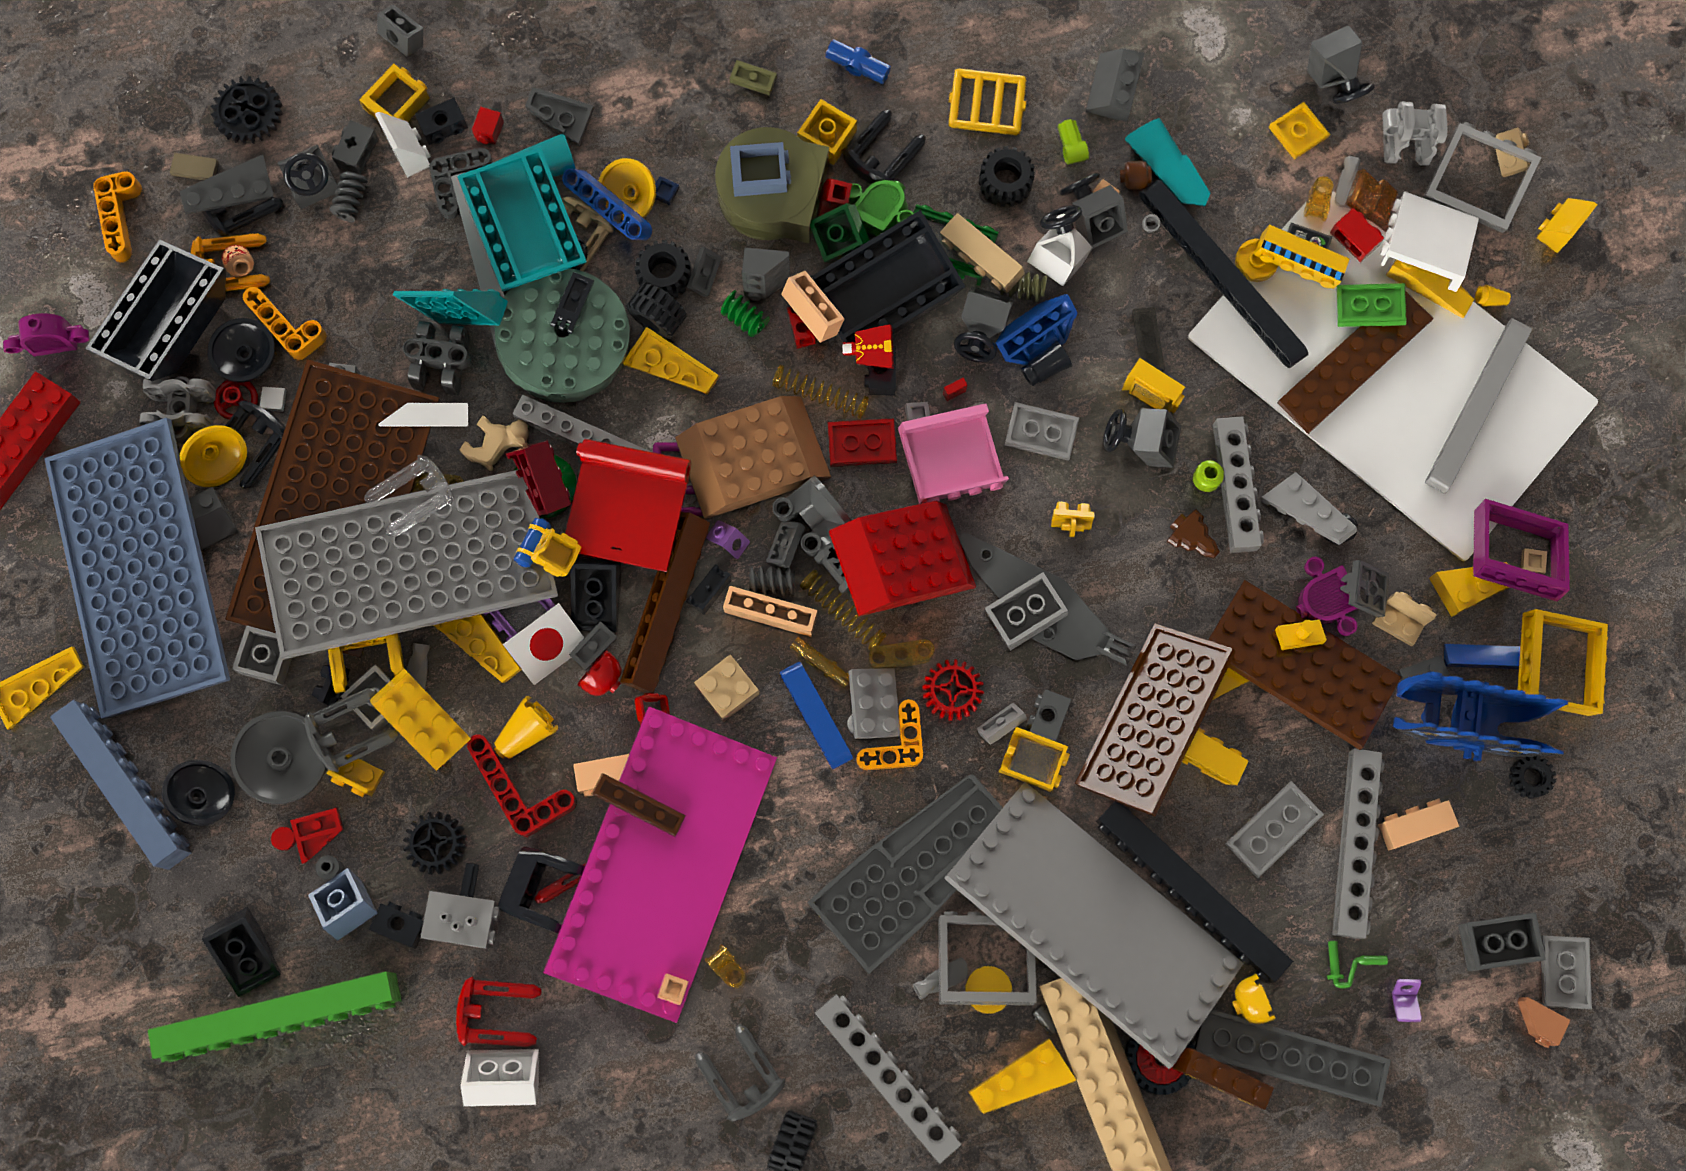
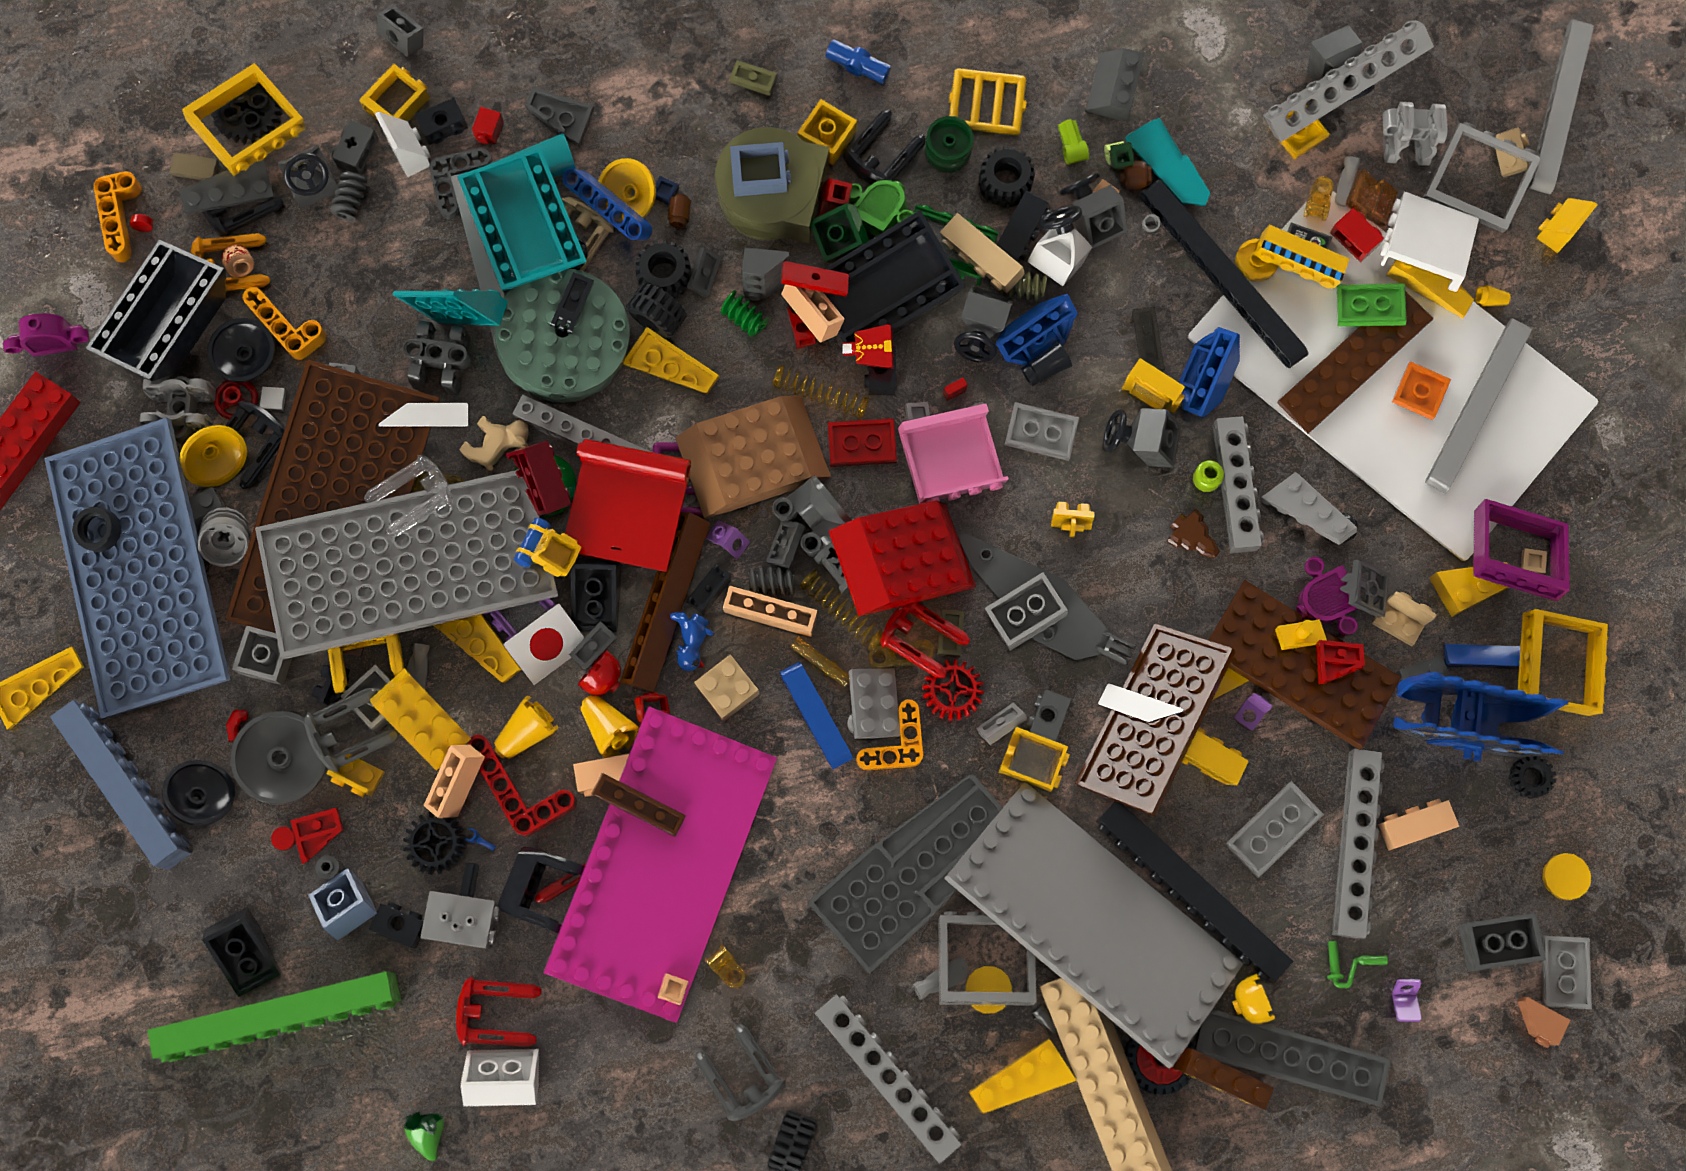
none -> black tyre [72,507,121,552]
none -> red tile [130,214,154,232]
none -> yellow window [182,63,305,176]
none -> light grey wheel [198,507,249,567]
none -> red arm [226,709,248,742]
none -> hat [404,1112,444,1161]
none -> light nougat brick [424,745,485,818]
none -> blue hand [464,828,496,851]
none -> yellow cone [581,695,639,758]
none -> reddish brown brick [667,194,691,228]
none -> blue animal [670,612,715,672]
none -> red tile [781,261,849,297]
none -> red piece [880,602,970,678]
none -> dark green wheel [925,116,974,173]
none -> olive plate [937,609,964,657]
none -> black wedge [996,191,1051,263]
none -> white sticker [1098,684,1183,722]
none -> dark green leg [1104,141,1134,169]
none -> blue wedge [1179,327,1240,417]
none -> medium lavender bracket [1234,693,1273,731]
none -> light grey brick [1263,20,1434,142]
none -> red wing [1316,640,1365,684]
none -> orange plate [1392,361,1451,420]
none -> light grey beam [1528,19,1593,194]
none -> yellow tile [1542,853,1591,900]

